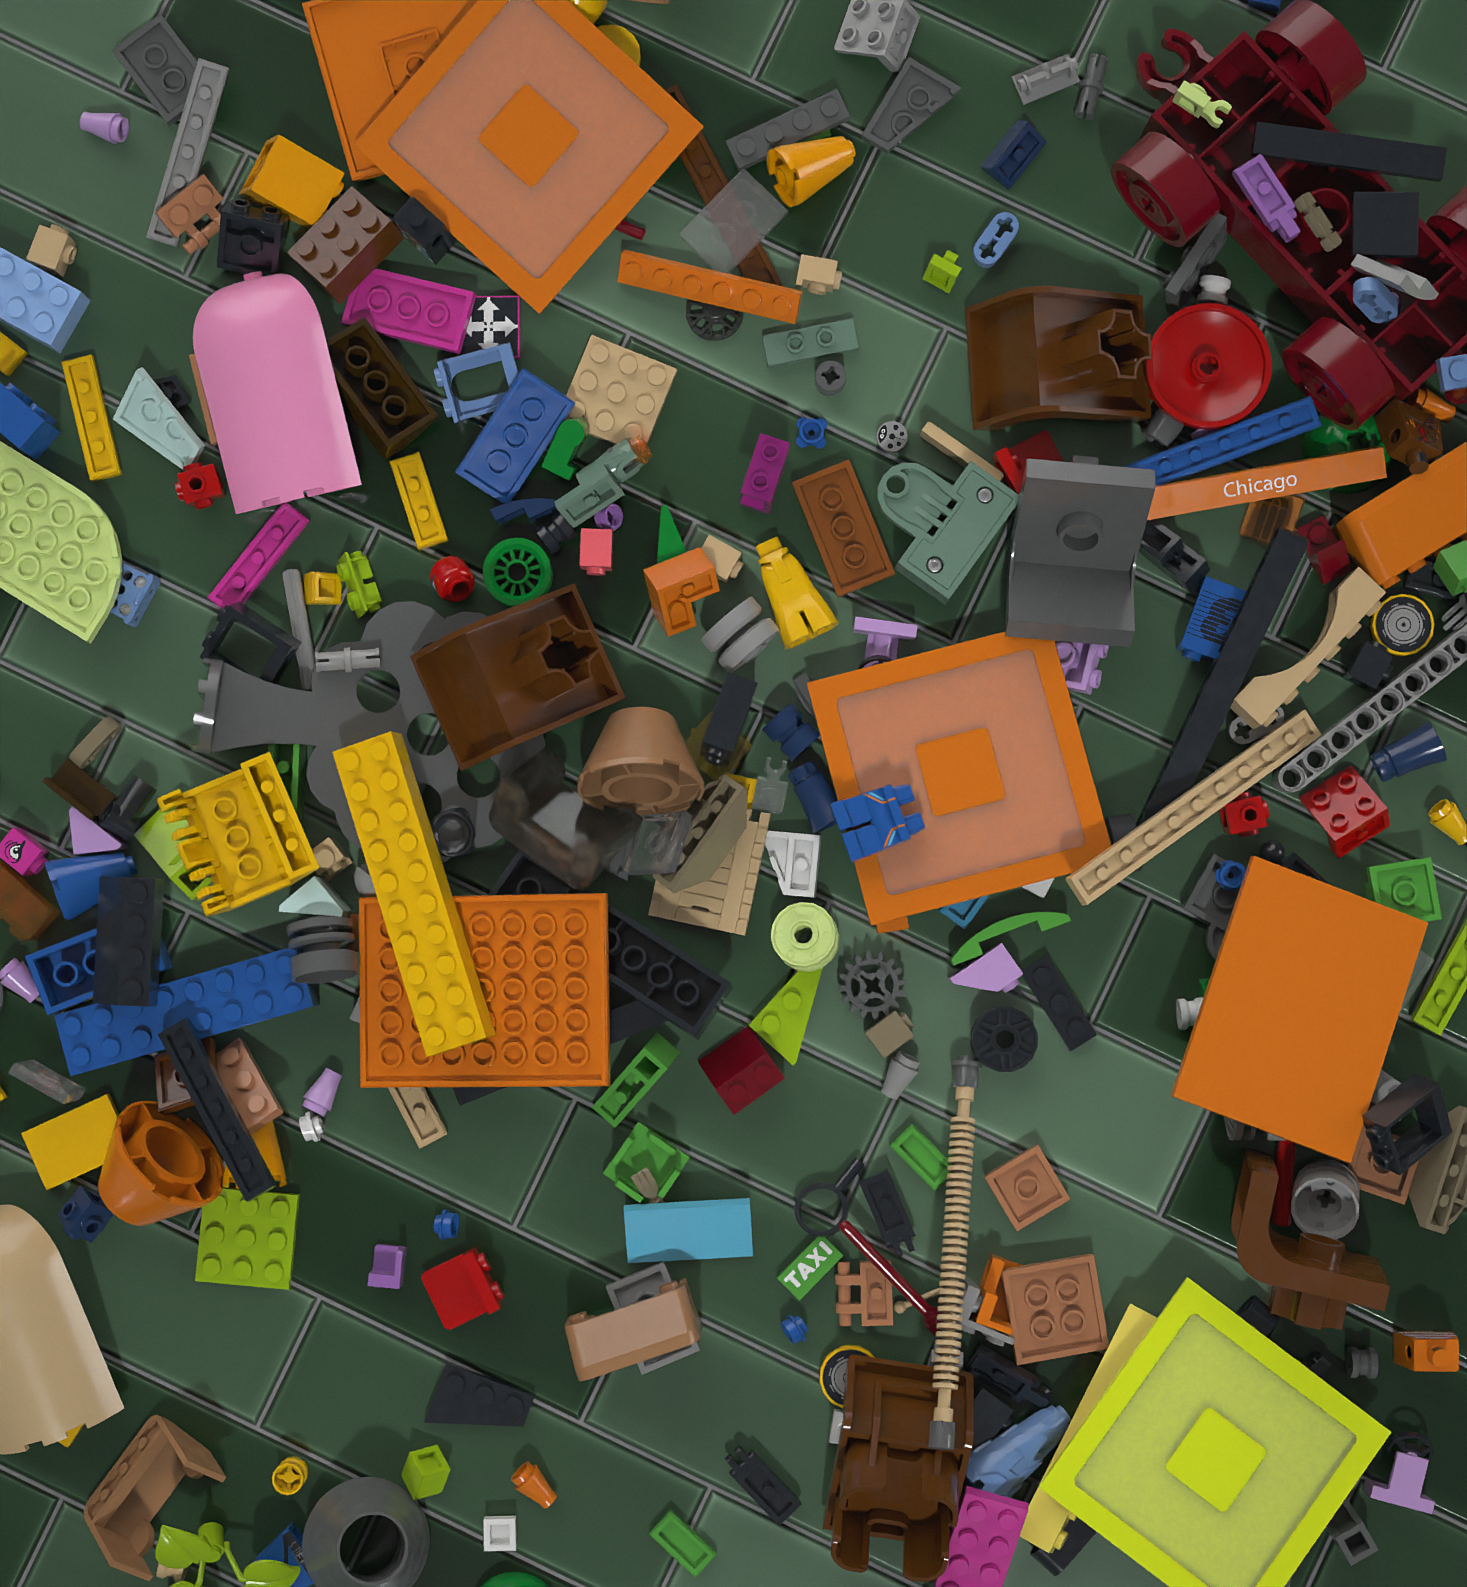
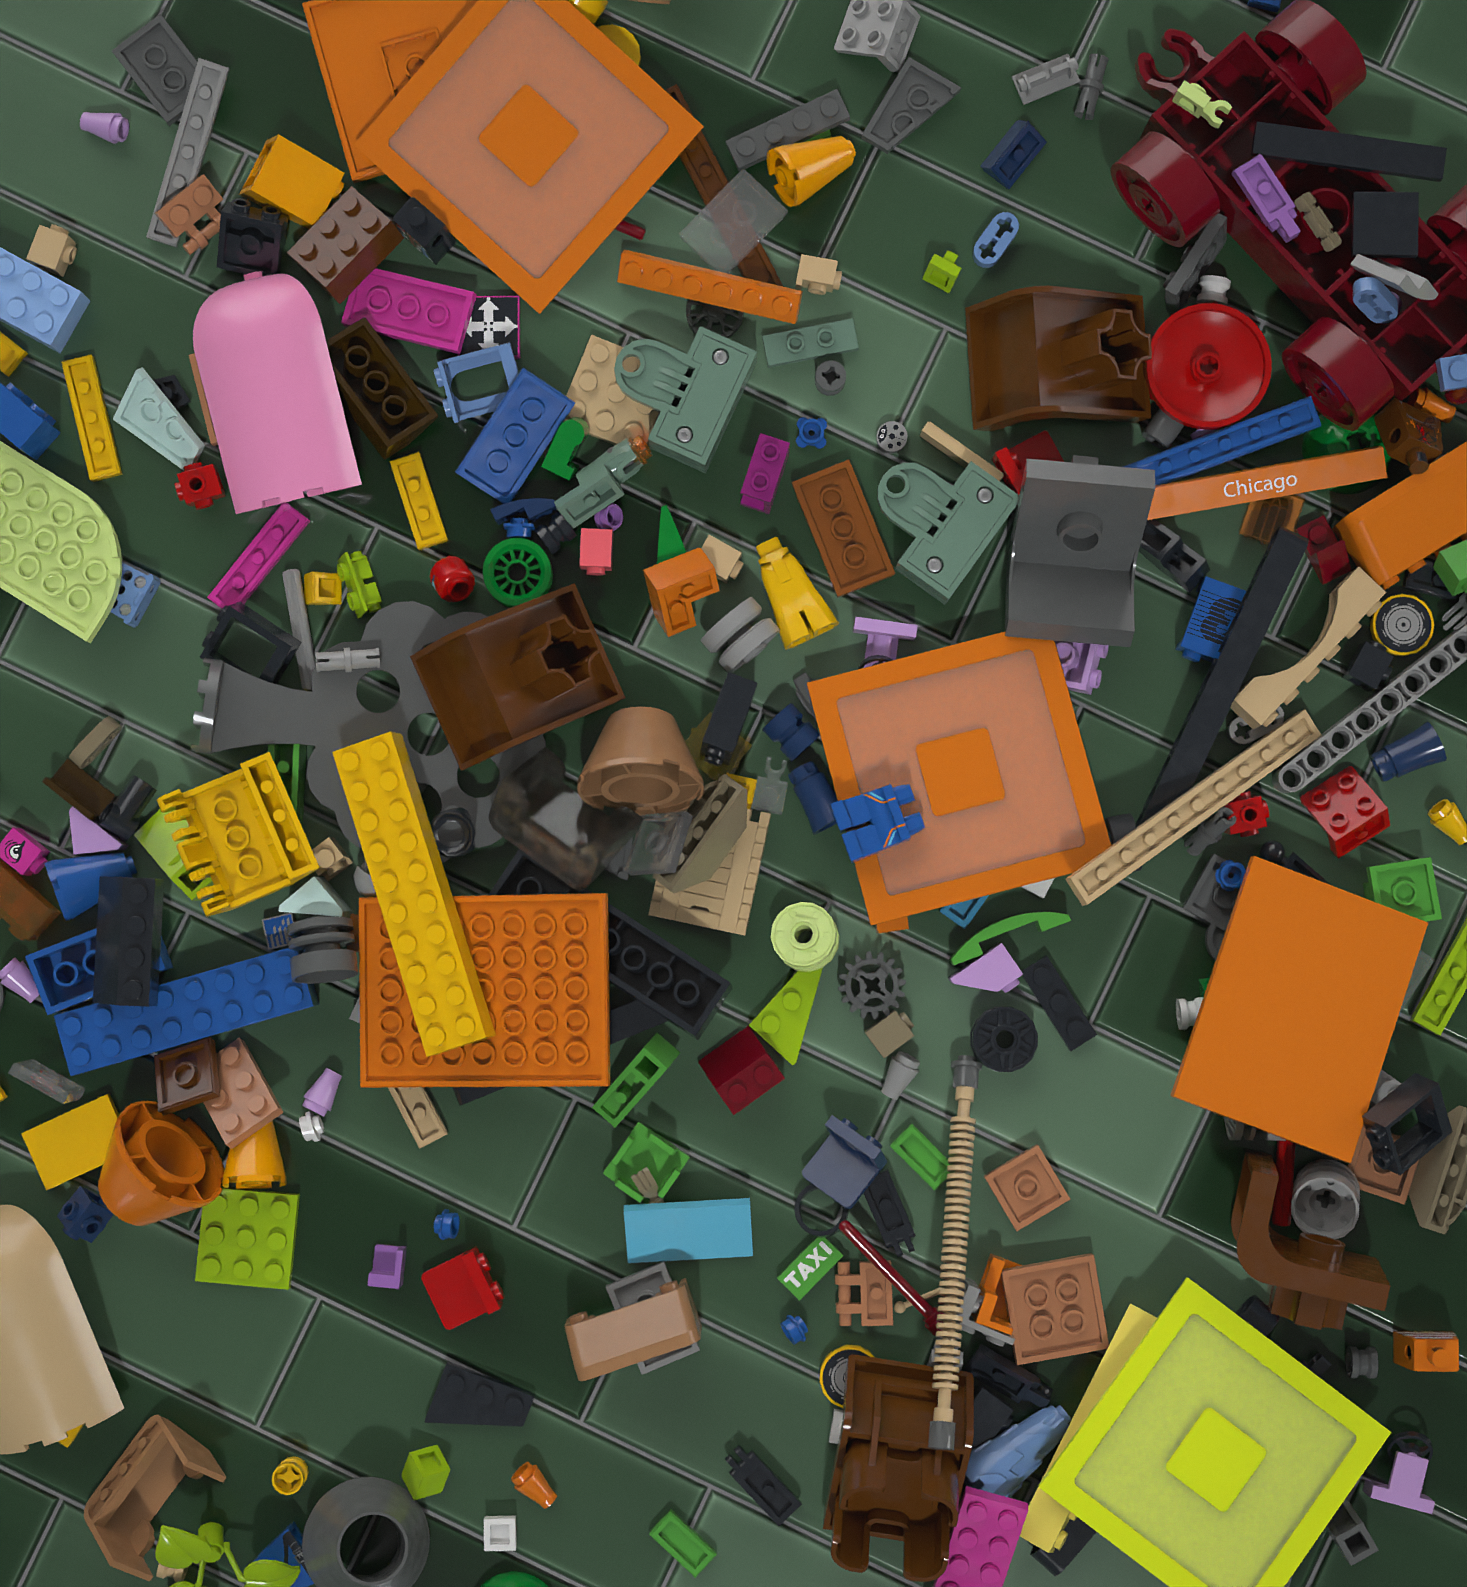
black plate [158,1018,277,1202] -> none
white wing [765,831,822,898] -> none
none -> tile [261,913,296,950]
none -> blue plate [503,518,535,539]
none -> sand green brick [614,326,757,474]
none -> dark blue bracket [802,1115,887,1209]
none -> dark grey pin [1184,807,1236,856]

